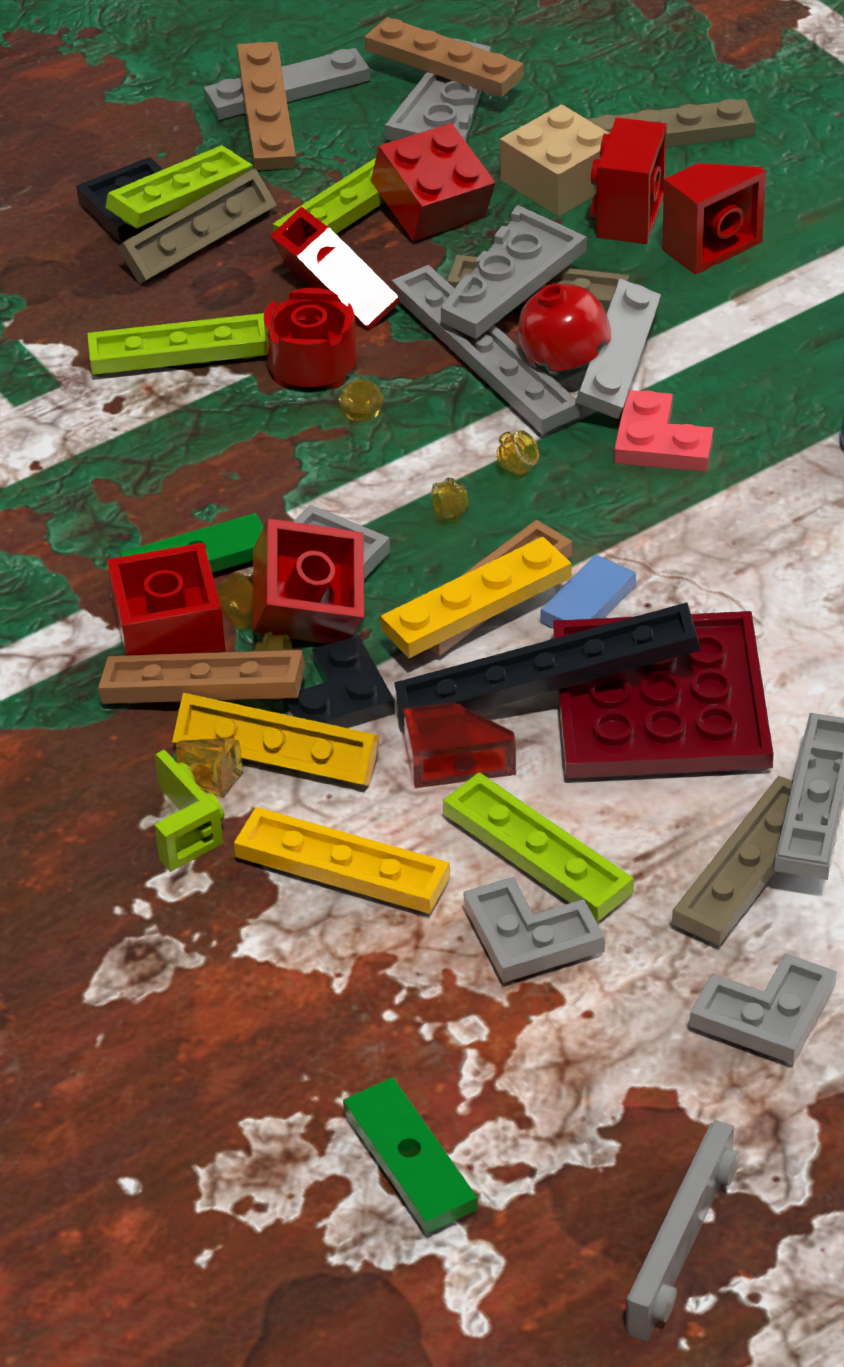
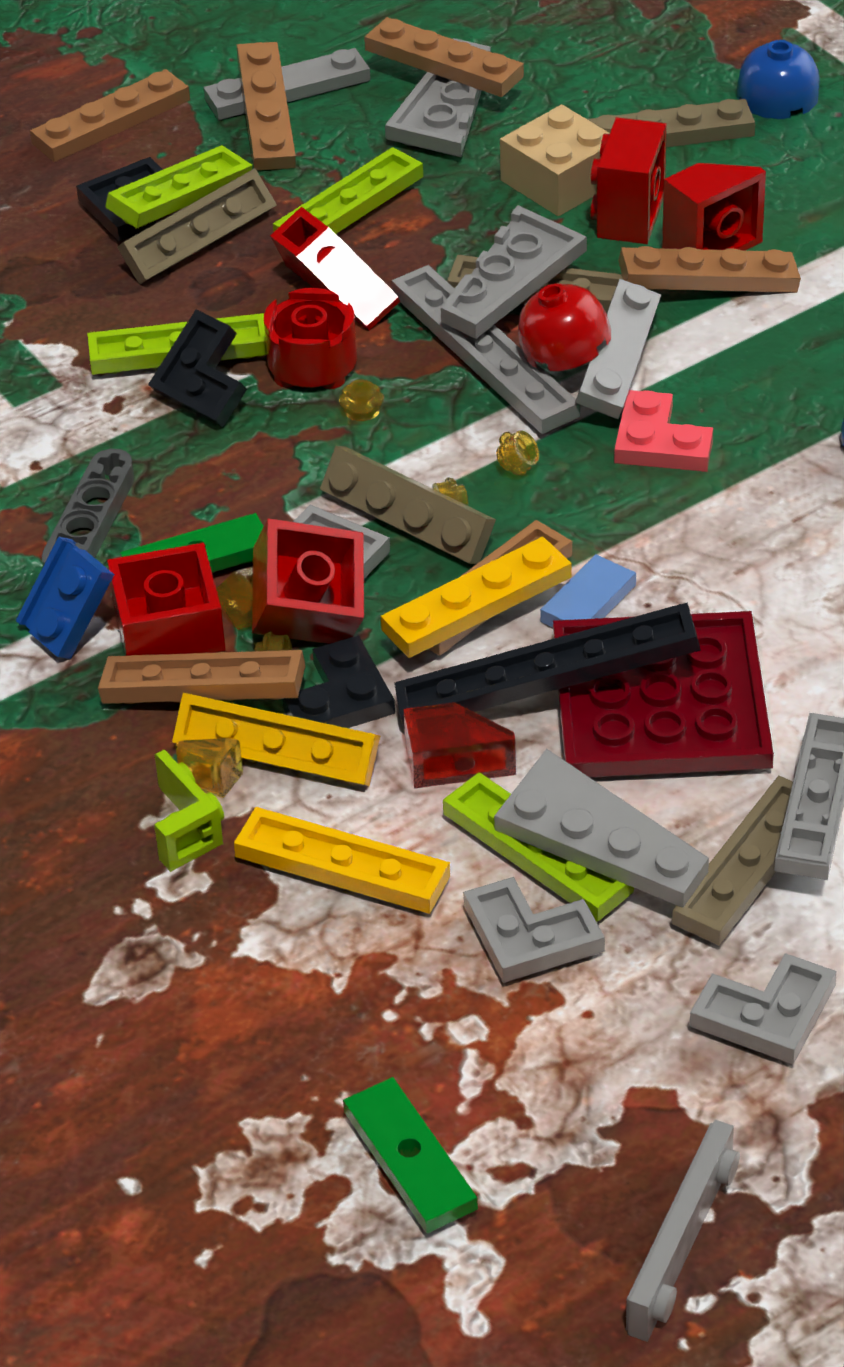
red brick [371,123,495,241] -> none
none -> blue plate [16,536,115,659]
none -> medium nougat plate [30,69,190,162]
none -> dark grey beam [42,449,135,566]
none -> black plate [148,309,247,427]
none -> dark tan plate [320,446,496,564]
none -> light grey wing [494,749,709,908]
none -> medium nougat plate [618,246,801,293]
none -> blue cylinder [737,40,820,119]

